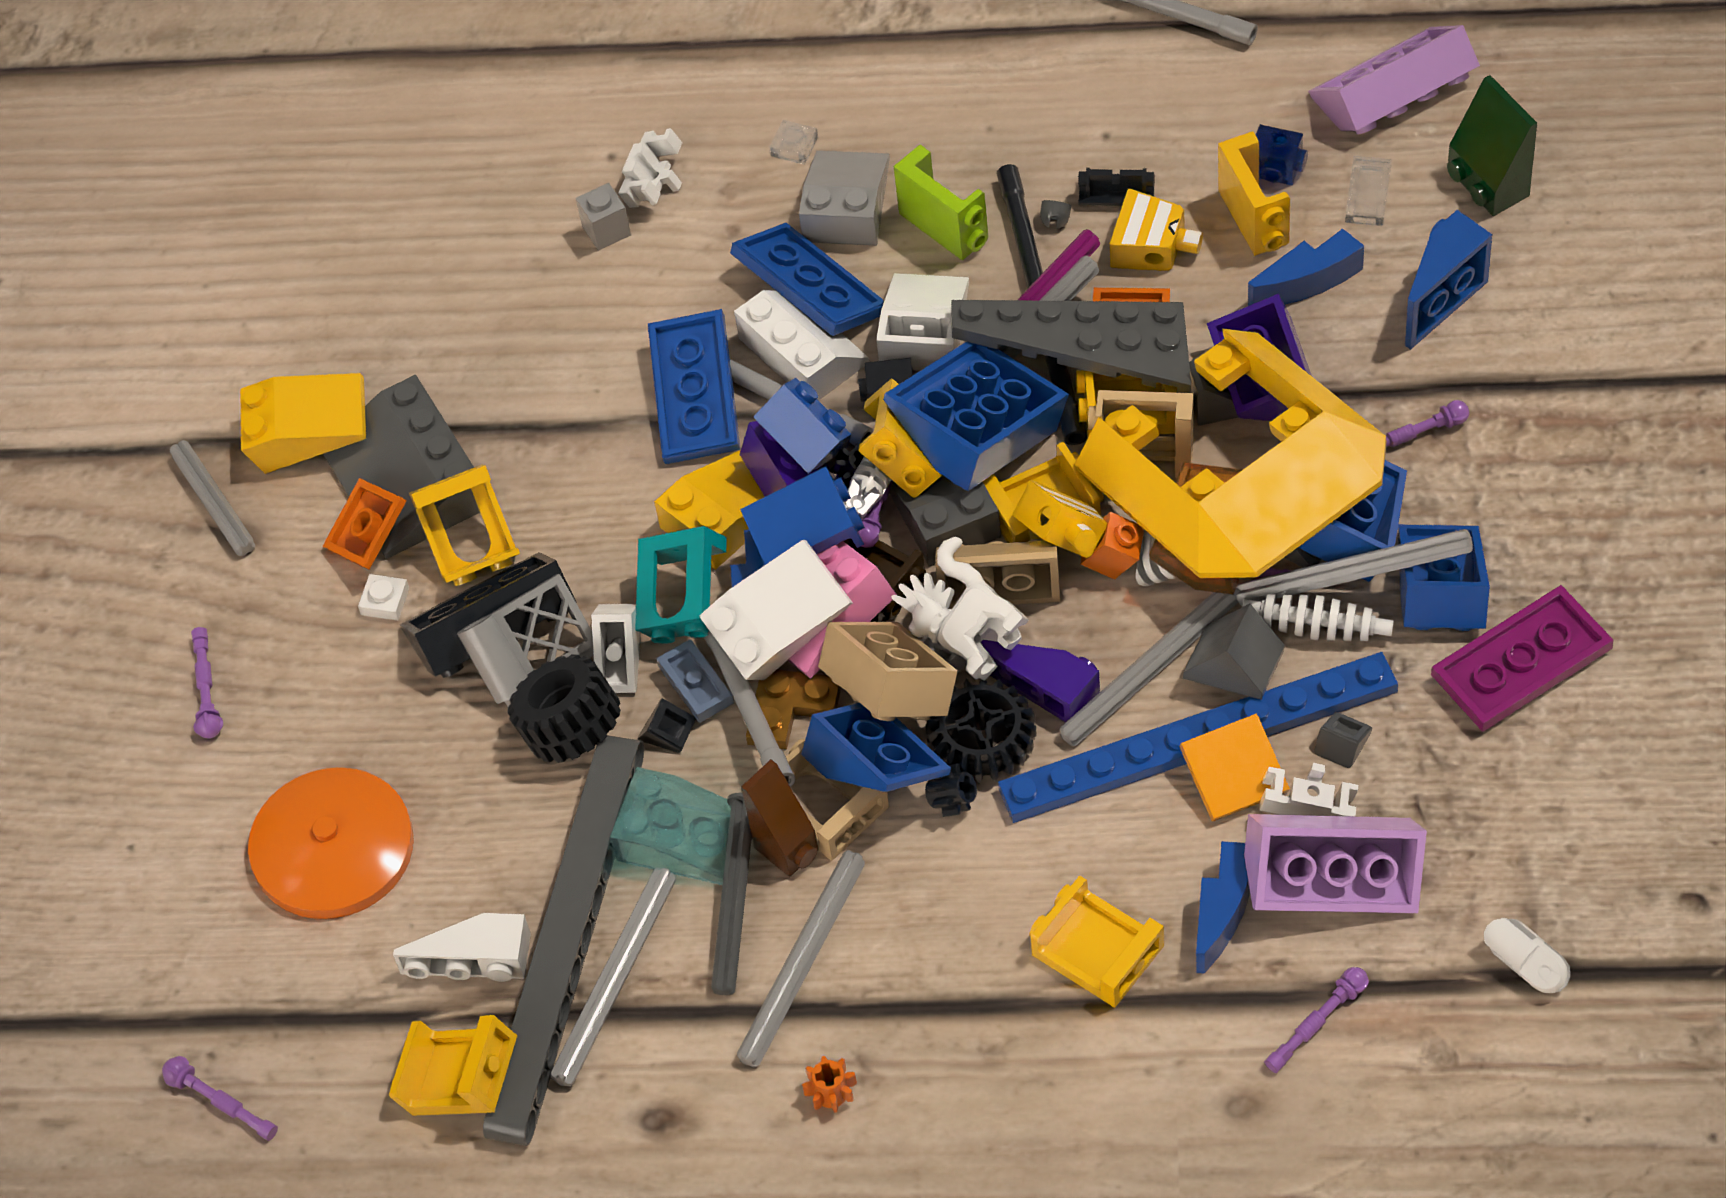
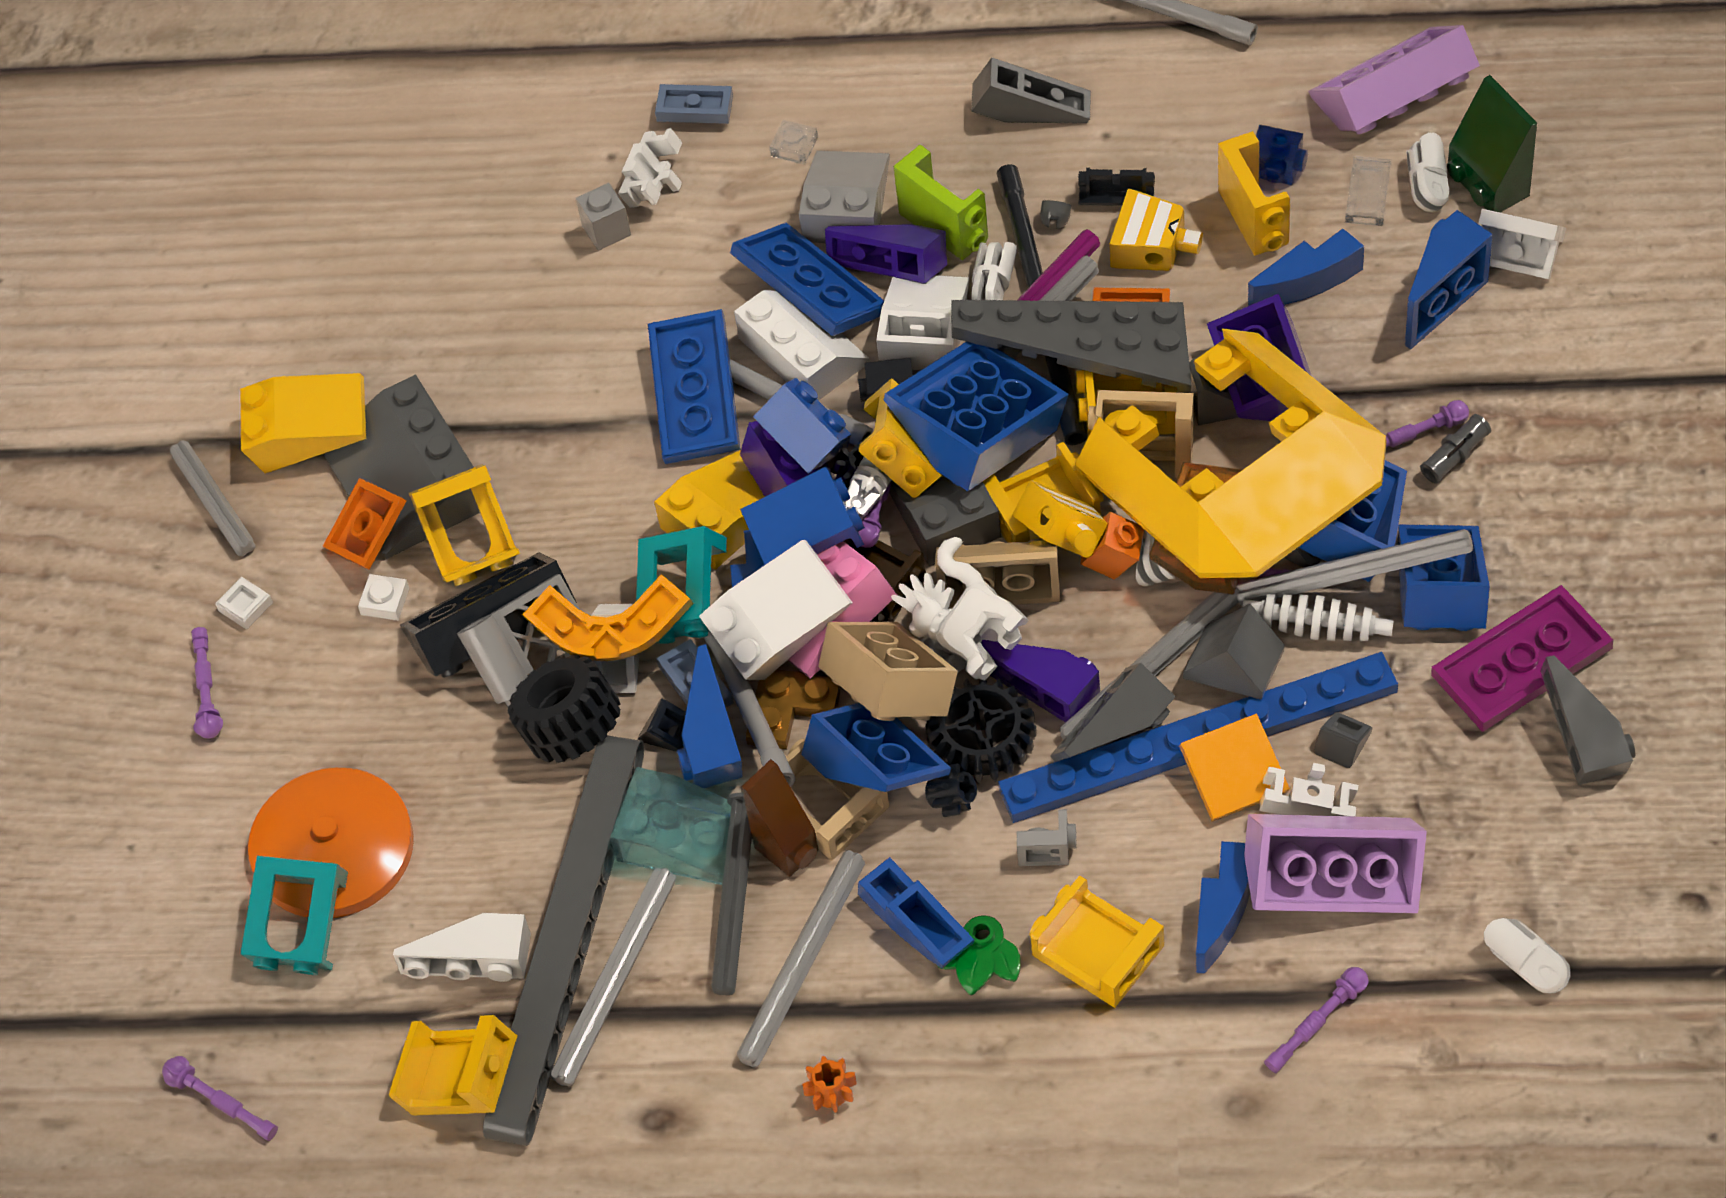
none -> white tile [215,576,273,630]
none -> teal panel [241,856,348,975]
none -> light orange plate [522,574,694,661]
none -> sand blue plate [655,84,733,124]
none -> blue slope [677,644,743,791]
none -> dark purple slope [825,224,947,283]
none -> blue slope [858,857,974,968]
none -> green plate [937,915,1021,995]
none -> dark grey slope [971,57,1091,123]
none -> white arm [972,242,1017,300]
none -> light grey bracket [1017,809,1077,866]
none -> dark grey slope [1050,663,1176,762]
none -> white arm [1406,133,1449,212]
none -> dark grey pin [1420,414,1492,484]
none -> white bracket [1478,209,1566,279]
none -> dark grey slope [1540,655,1636,785]

